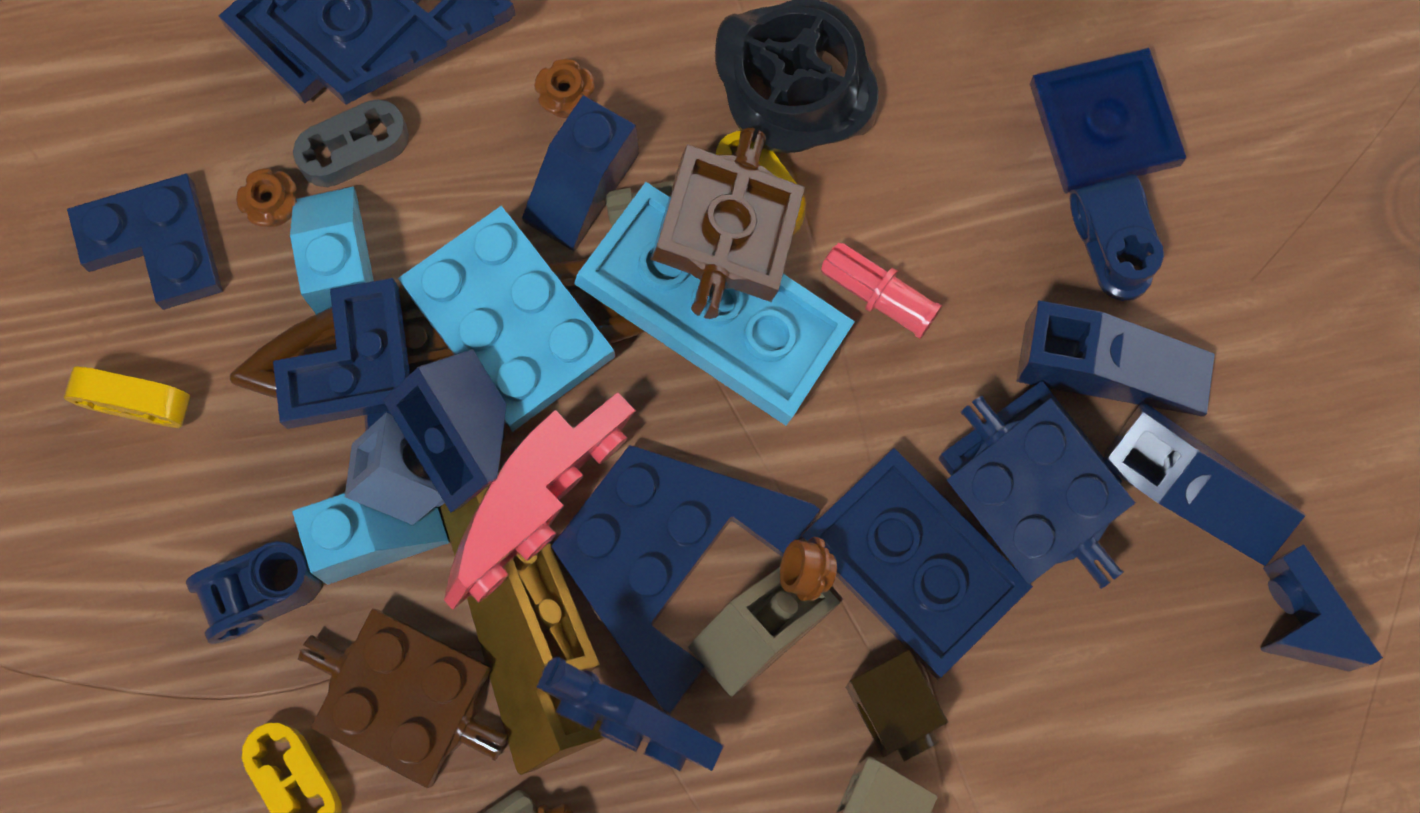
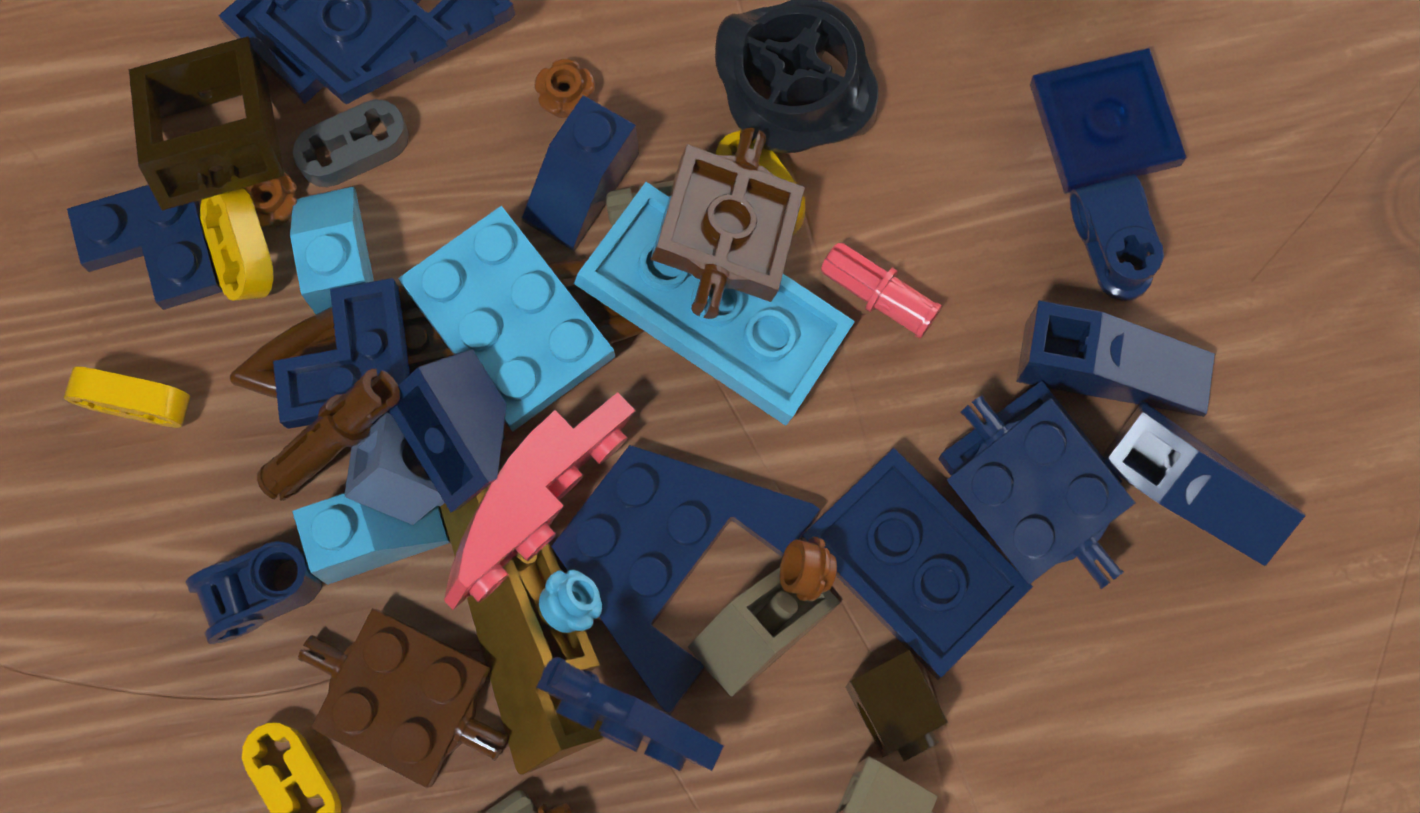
dark blue slope [1260,544,1383,671] -> none
none -> dark brown window [129,36,285,211]
none -> yellow beam [200,188,273,301]
none -> reddish brown pin [257,369,400,501]
none -> medium azure plate [539,570,602,633]

